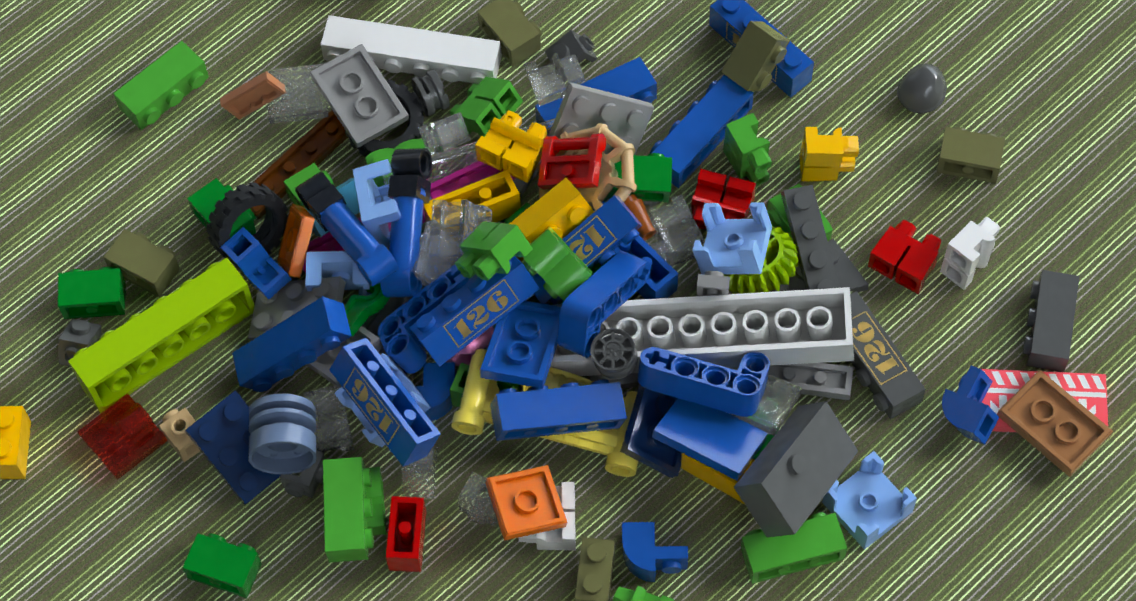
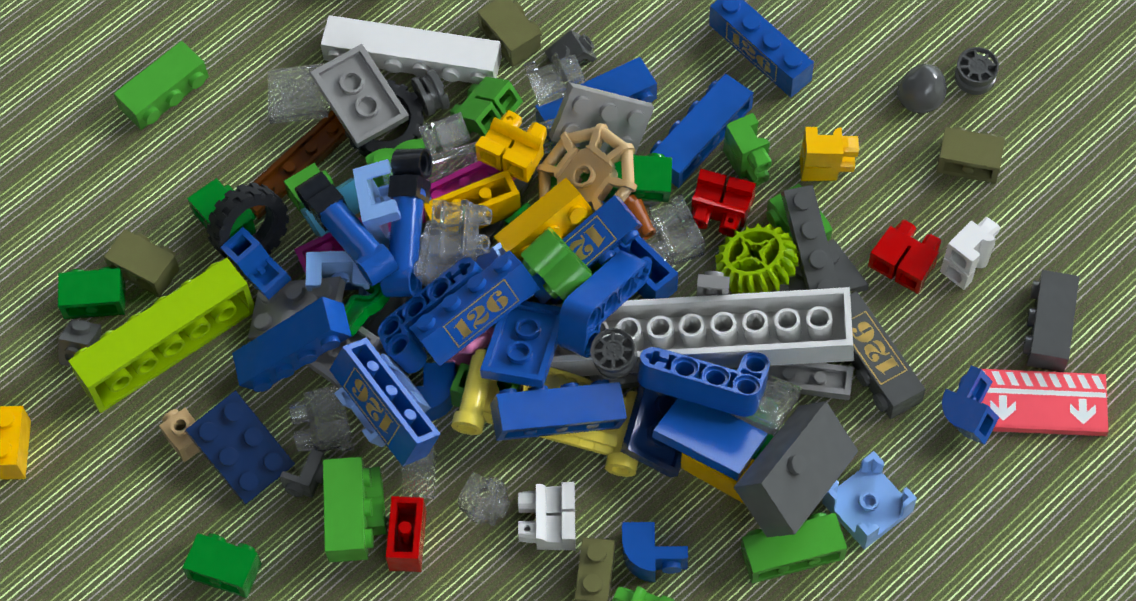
clear red plate [77,393,167,480] -> none
nougat plate [220,71,286,120] -> none
sand blue wheel [249,394,316,474] -> none
orange tile [277,204,315,278] -> none
bright green hips [455,221,533,281] -> none
orange tile [485,465,568,541] -> none
red plate [538,133,606,190] -> none
light blue panel [692,202,772,275] -> none
olive brick [721,21,790,91] -> none
medium nougat tile [997,370,1113,477] -> none
none -> dark grey wheel [955,47,999,95]

